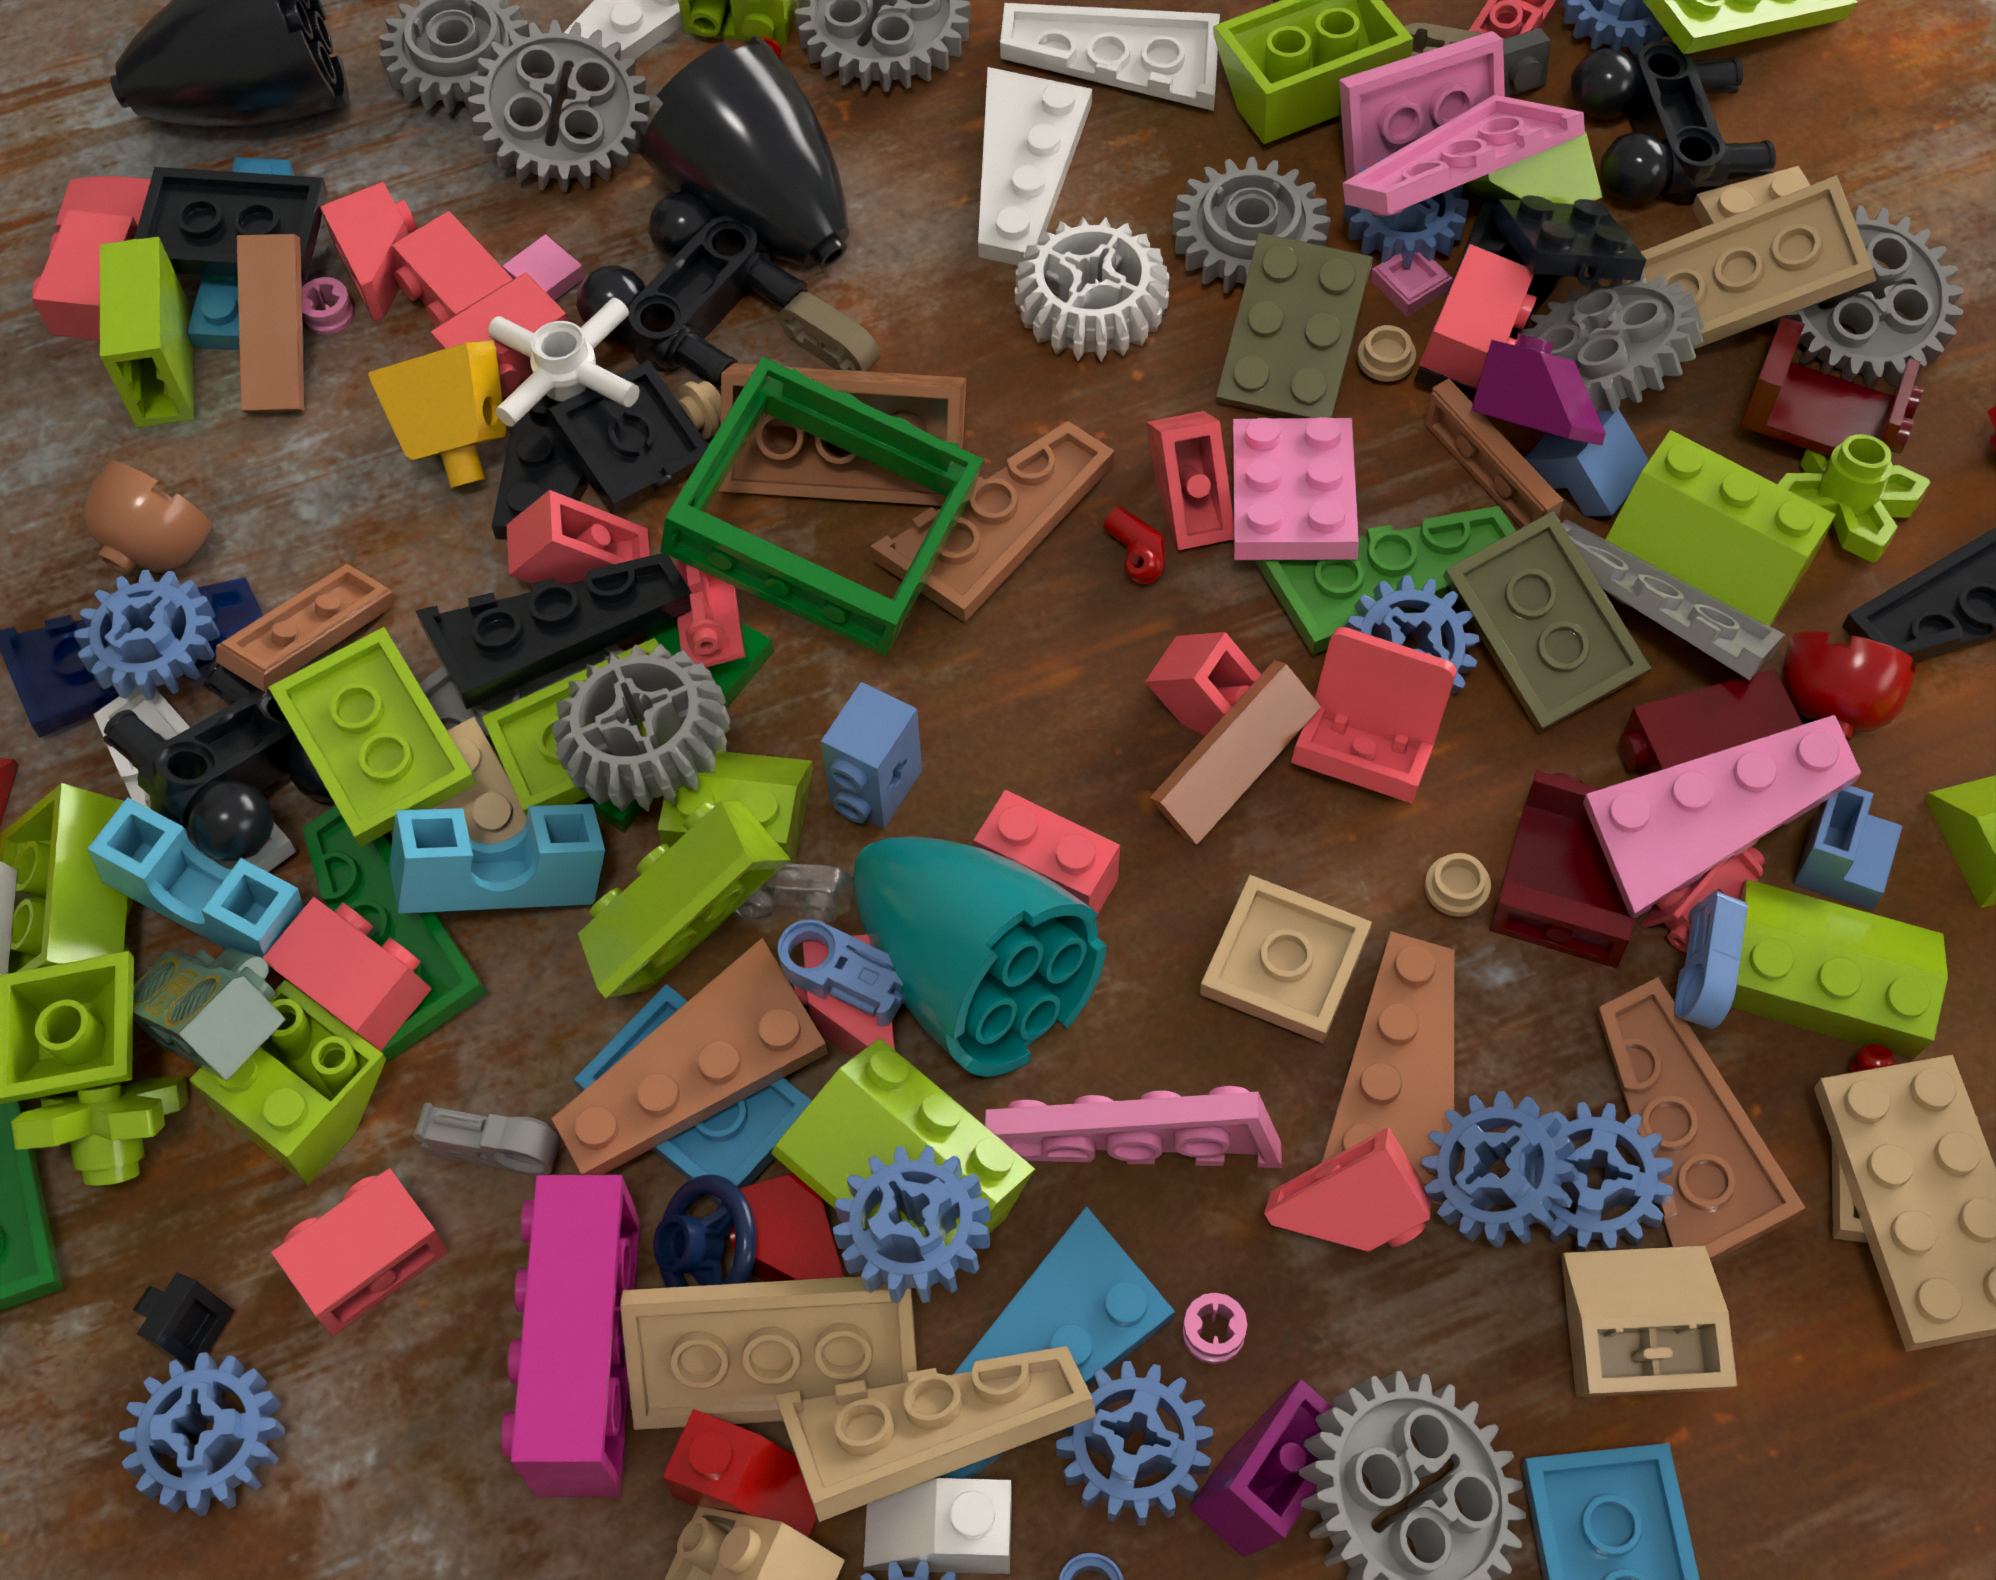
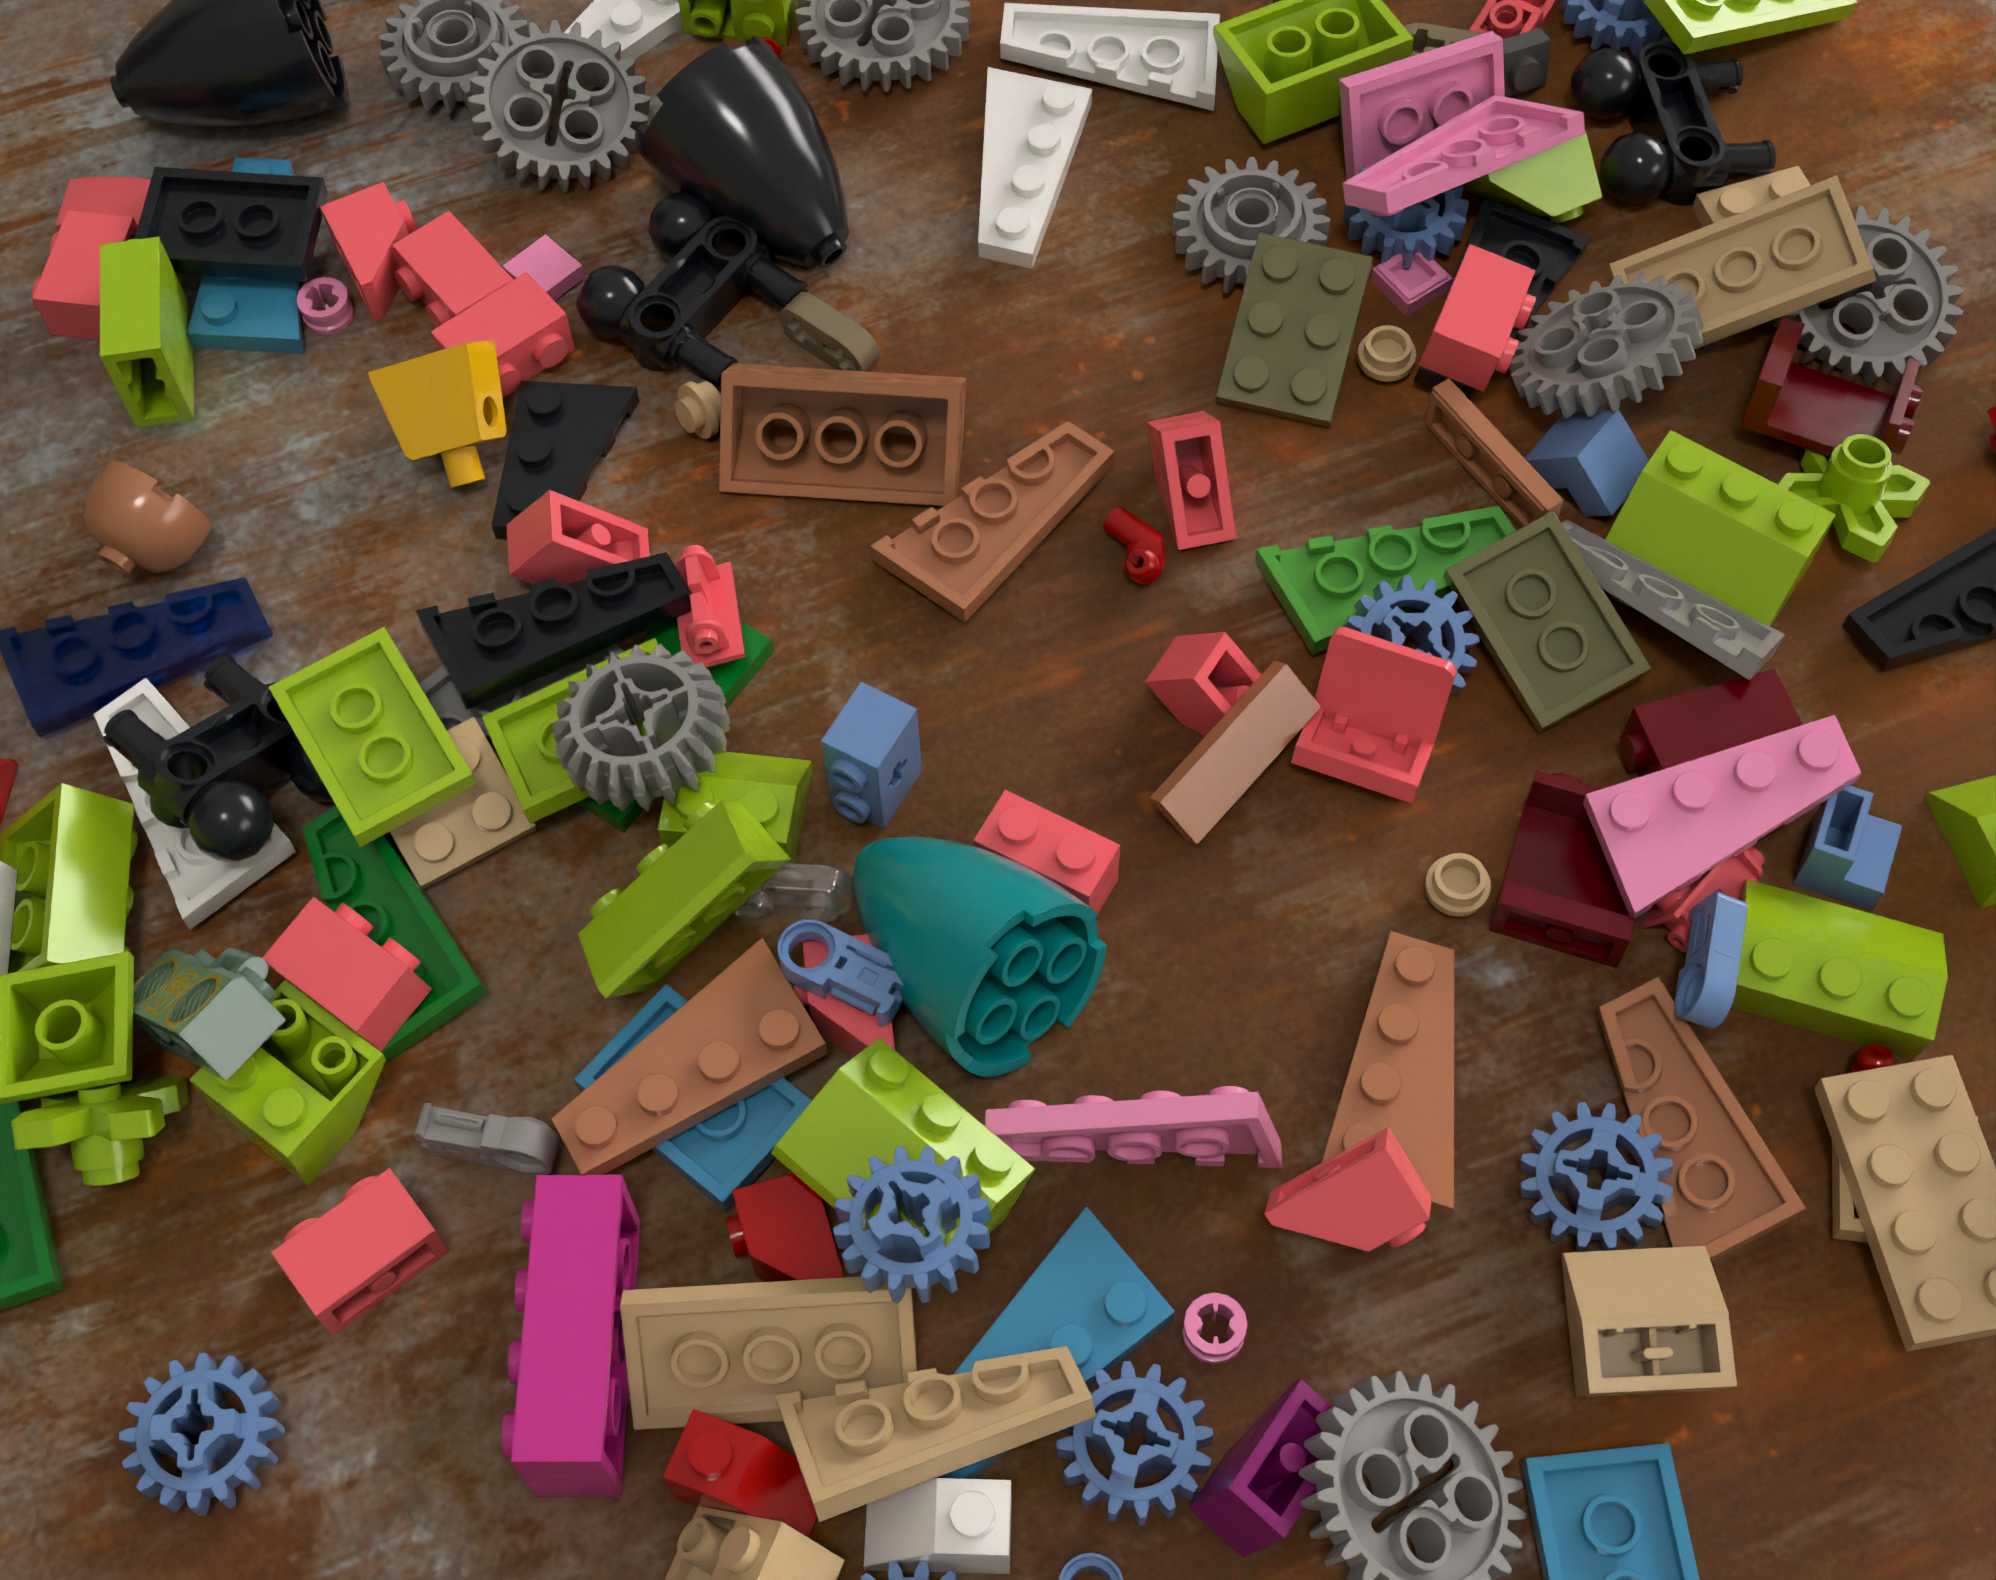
medium blue gear [74,570,220,700] -> none
medium azure arch [87,797,304,973] -> none
black tile [133,1272,235,1370] -> none
nougat tile [216,563,393,691] -> none
nougat tile [237,234,305,413] -> none
medium azure arch [389,804,605,914] -> none
white bar [488,298,640,427] -> none
black plate [546,360,709,514] -> none
dark blue piece [653,1174,757,1288] -> none
green window [660,356,984,657] -> none
white gear [1015,216,1169,362] -> none
tan plate [1200,875,1372,1043] -> none
bright pink plate [1233,417,1359,560] -> none
medium blue gear [1421,1091,1579,1247] -> none
magenta slope [1471,334,1606,446] -> none
black plate [1493,195,1647,285] -> none
red cylinder [1782,631,1917,741] -> none

